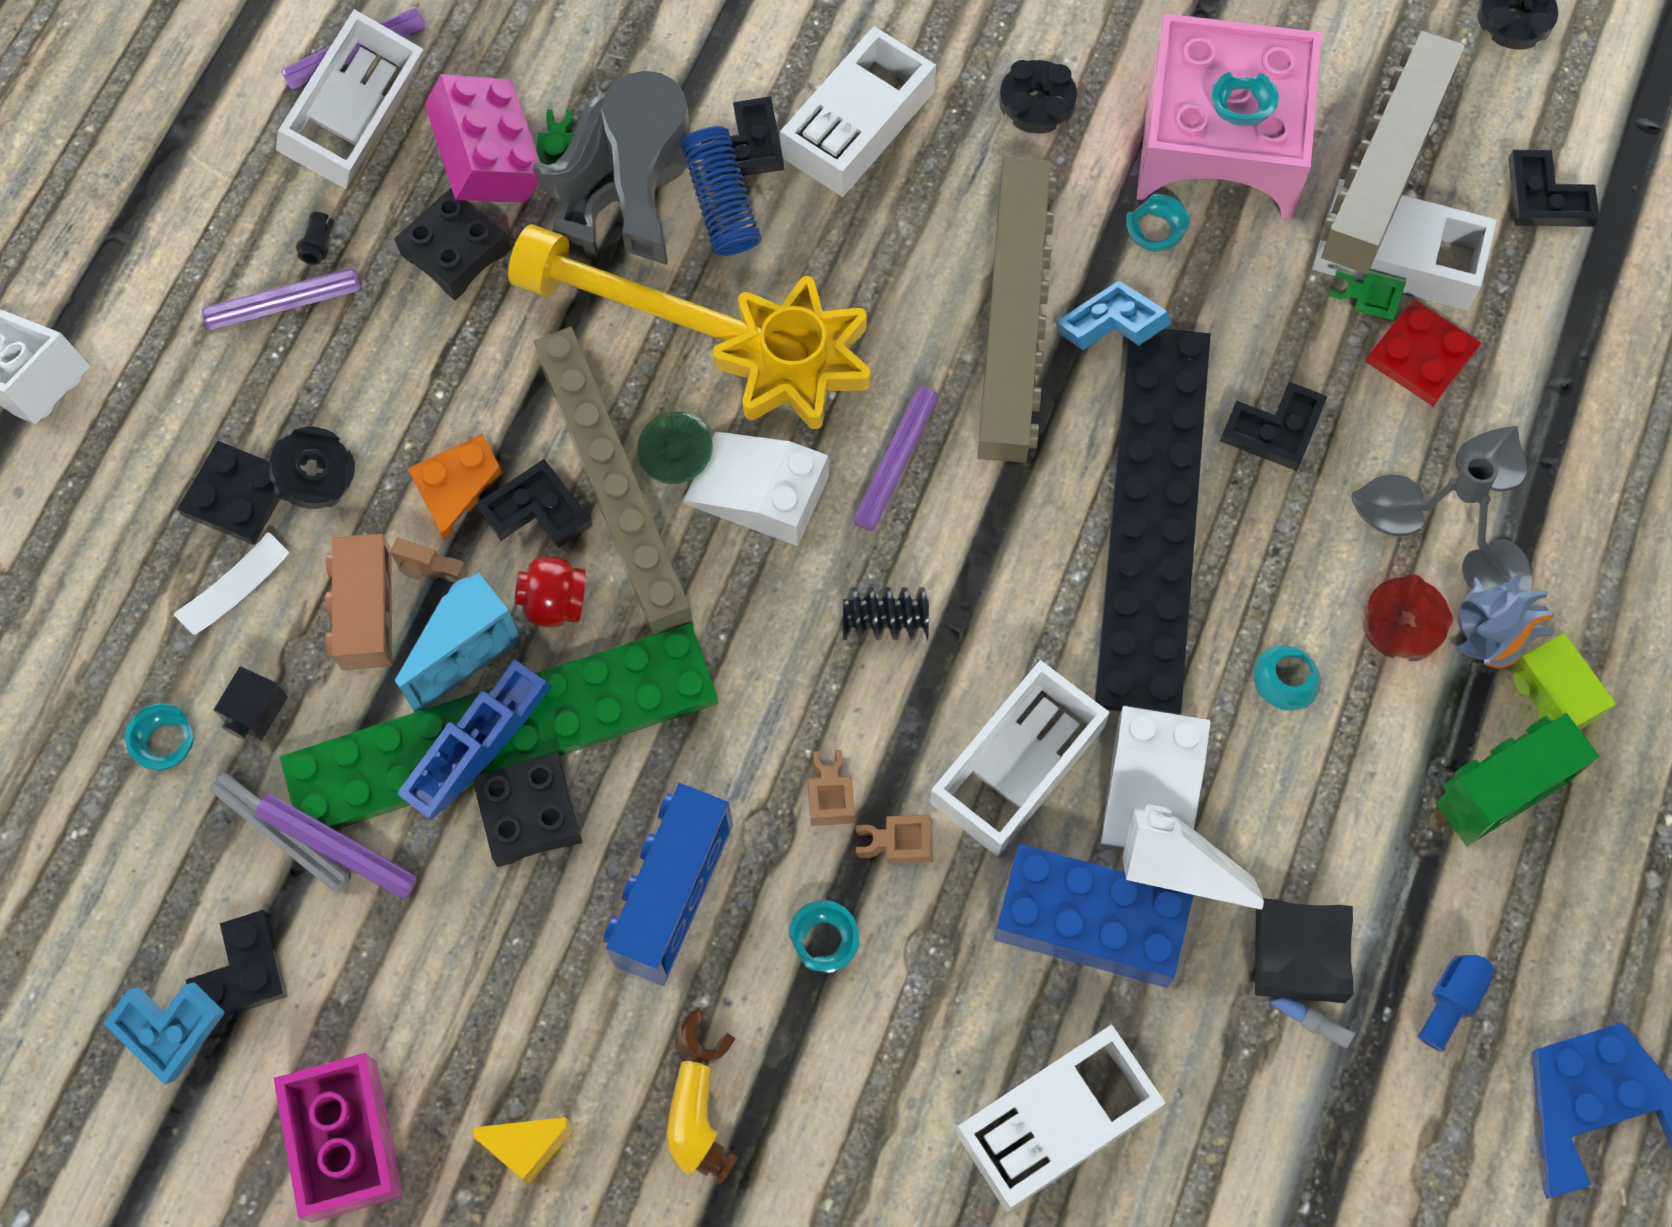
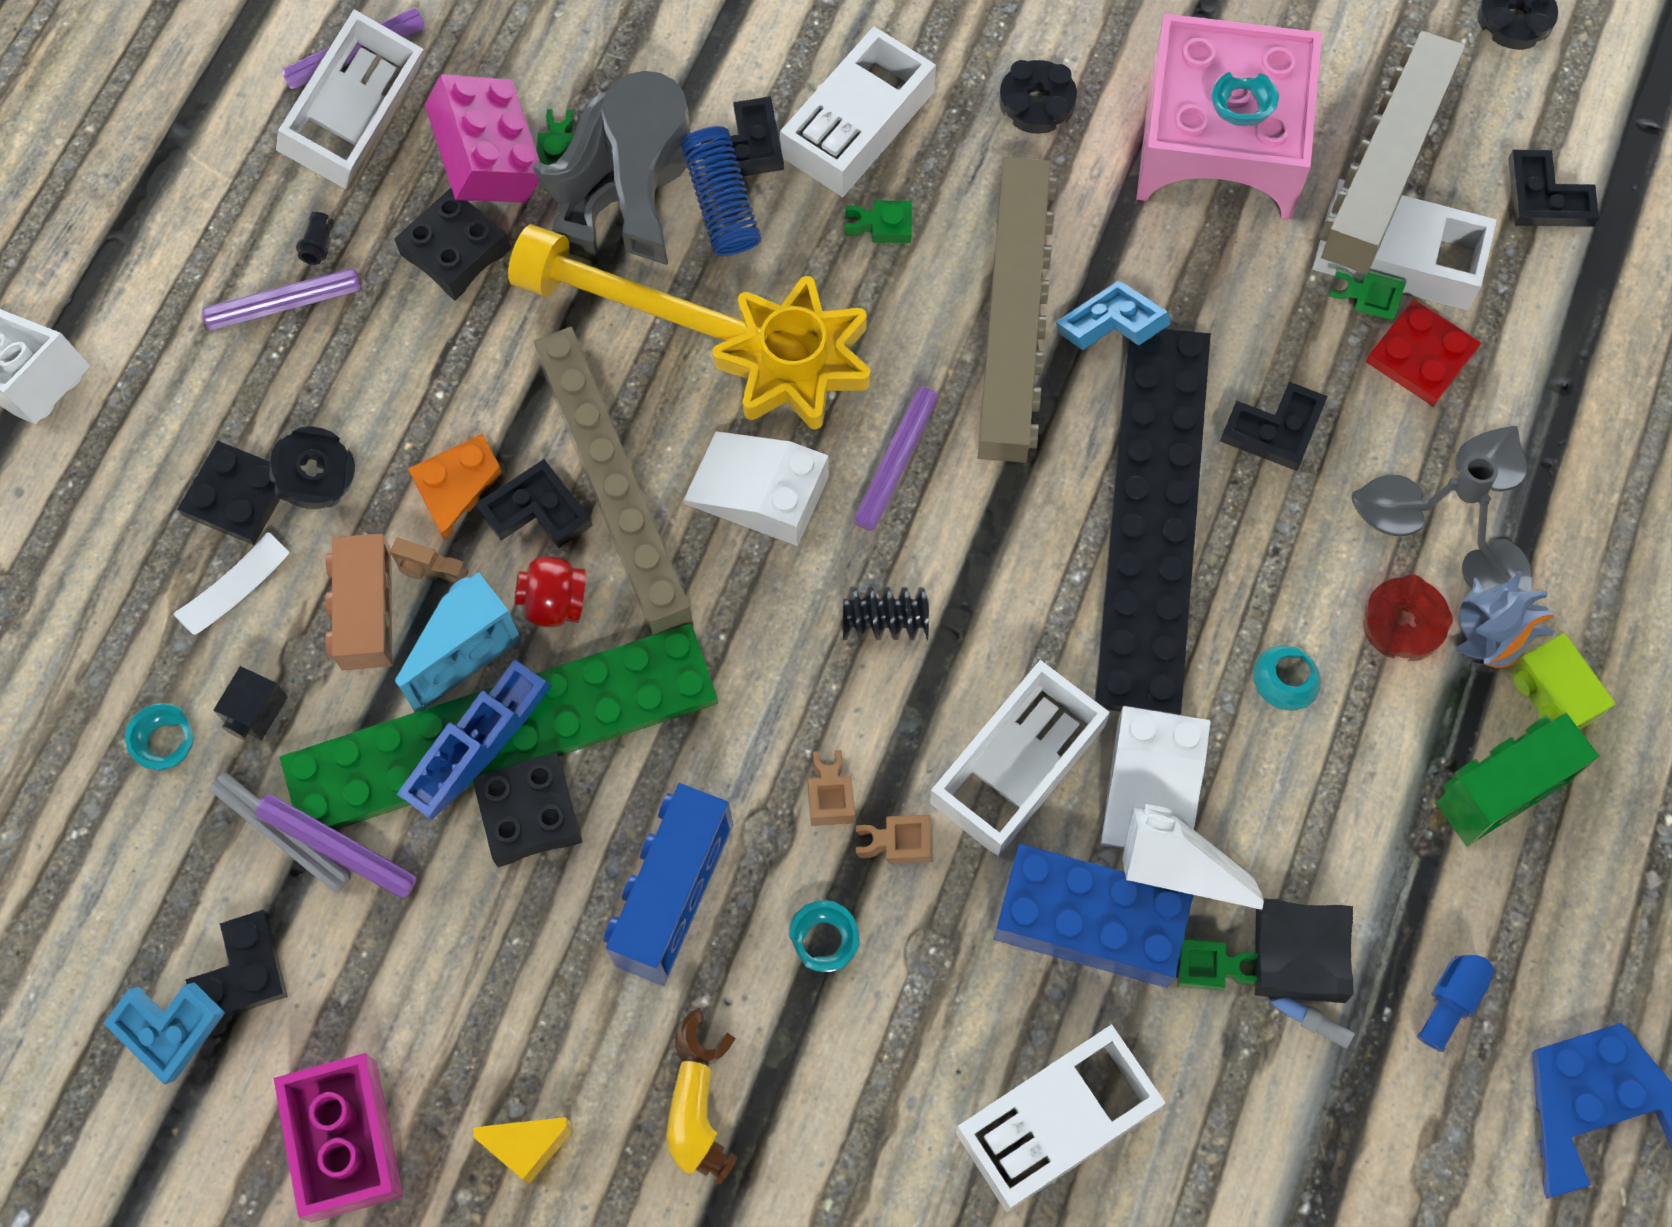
clear green wheel [637,411,713,484] -> none
teal piece [1126,194,1190,252] -> none
none -> green plate [845,200,912,243]
none -> green plate [1177,939,1258,991]

